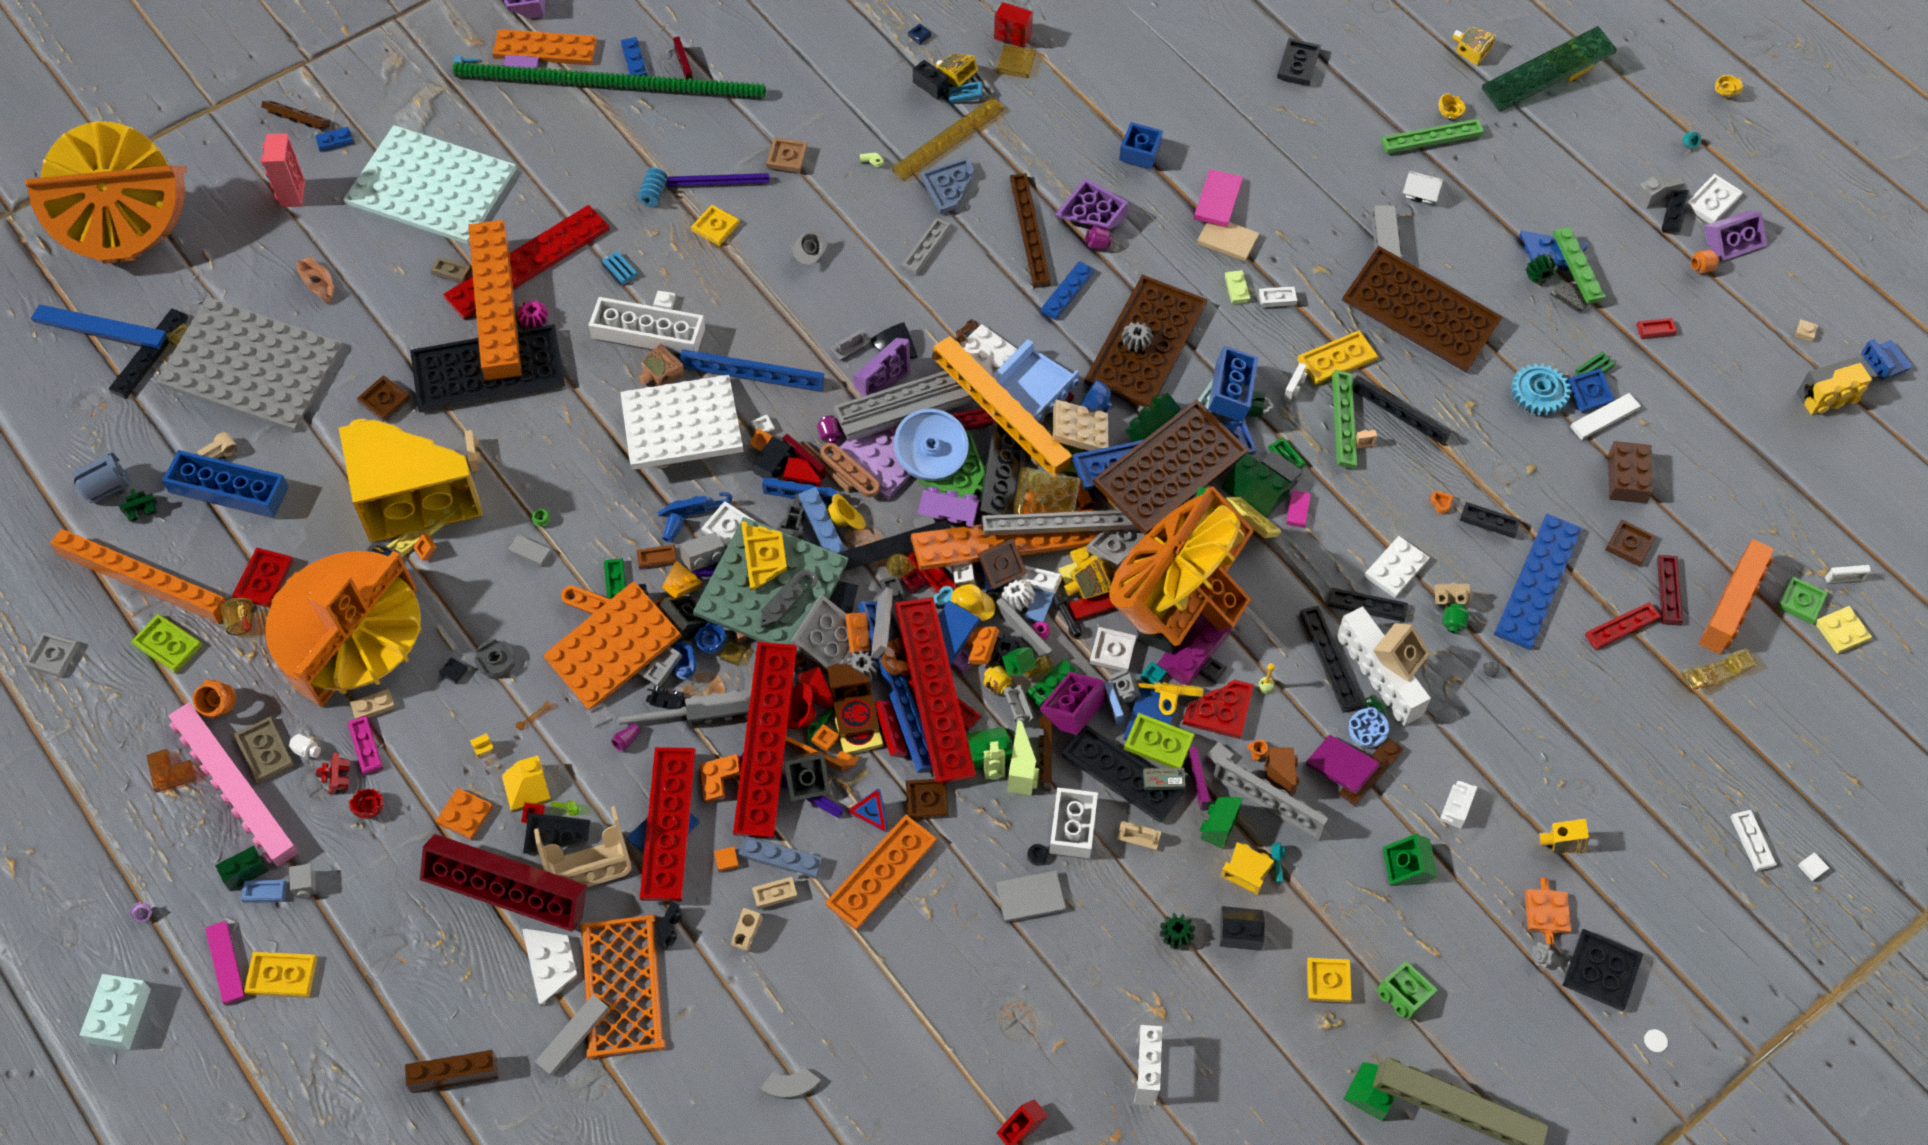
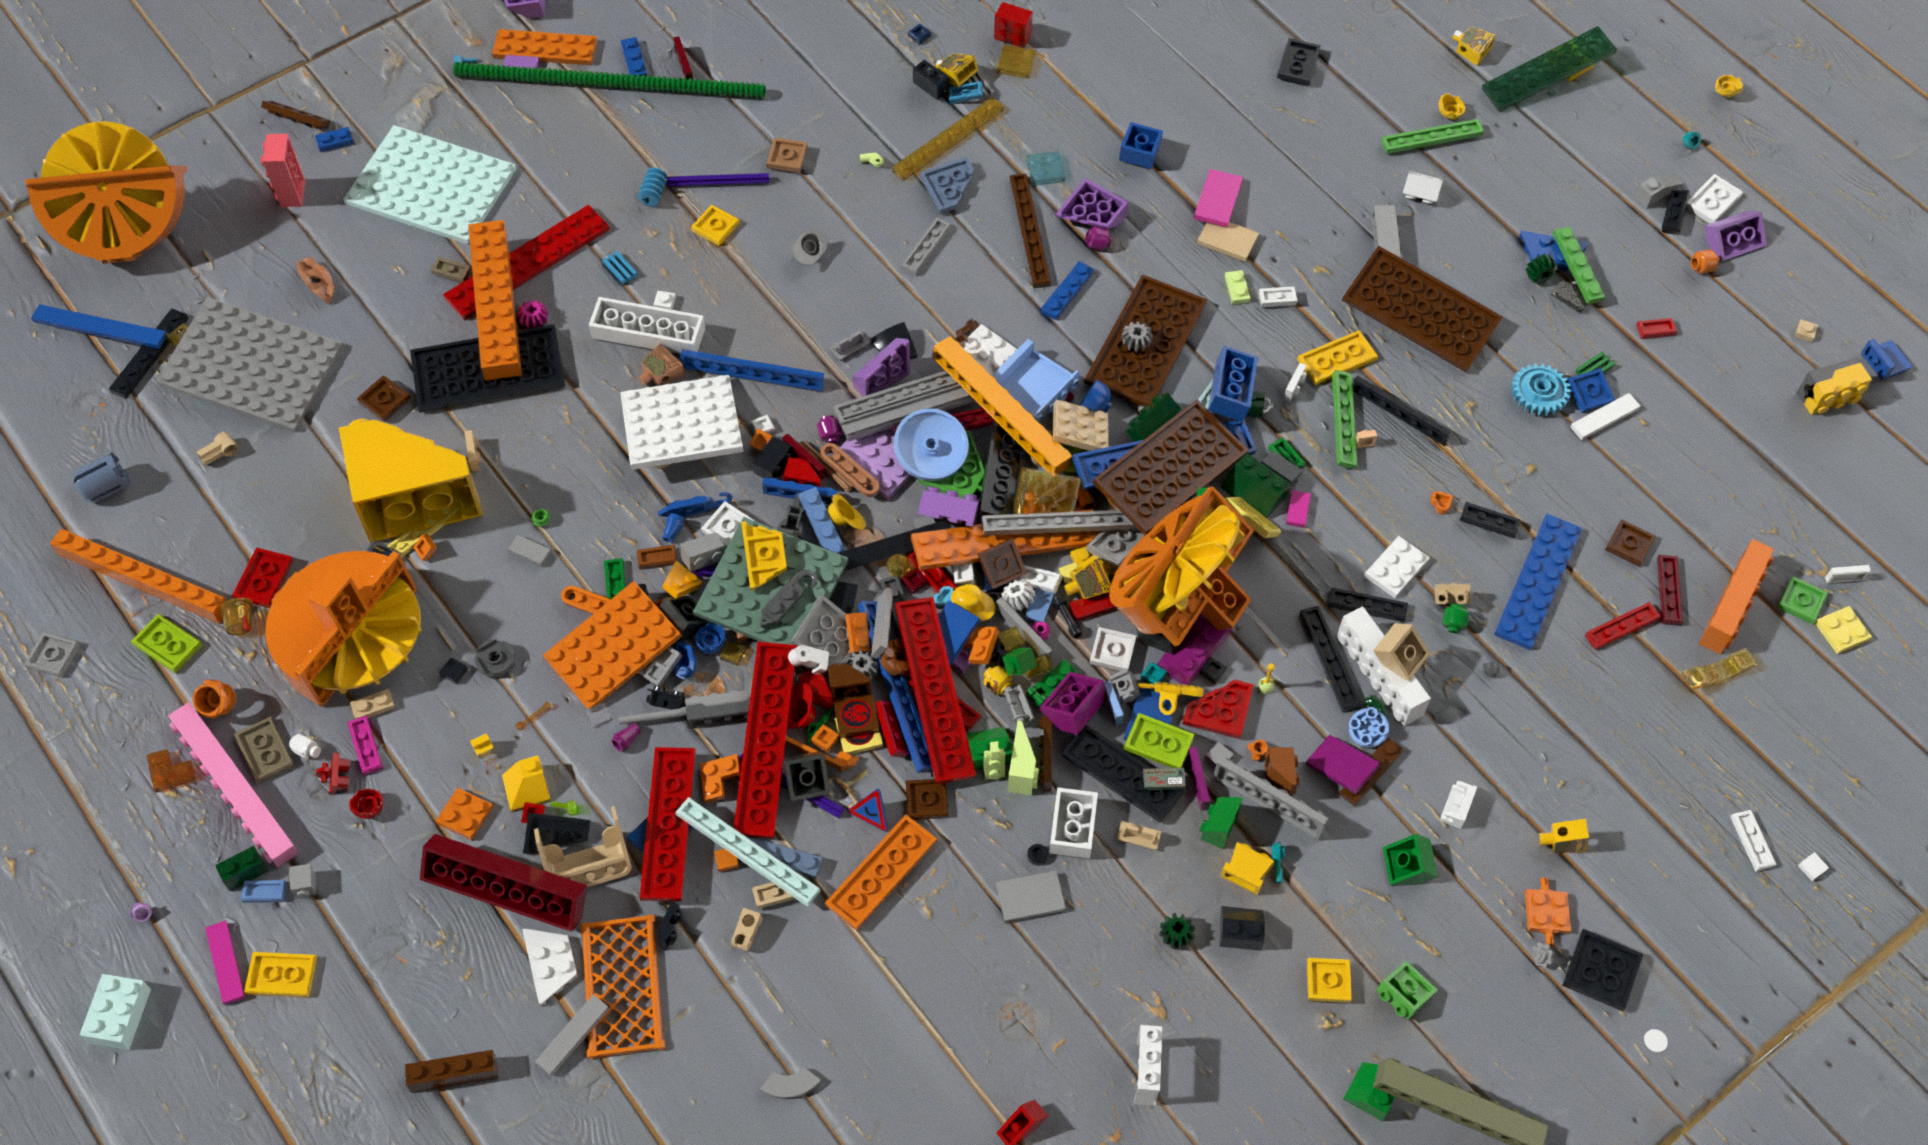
dark green hips [119,488,158,522] -> none
blue brick [162,450,289,518] -> none
reddish brown brick [1608,441,1653,504] -> none
none -> light aqua tile [676,797,820,907]
none -> white leg [788,645,829,675]
none -> clear yellow tile [999,626,1025,652]
none -> clear light blue plate [1025,151,1066,186]

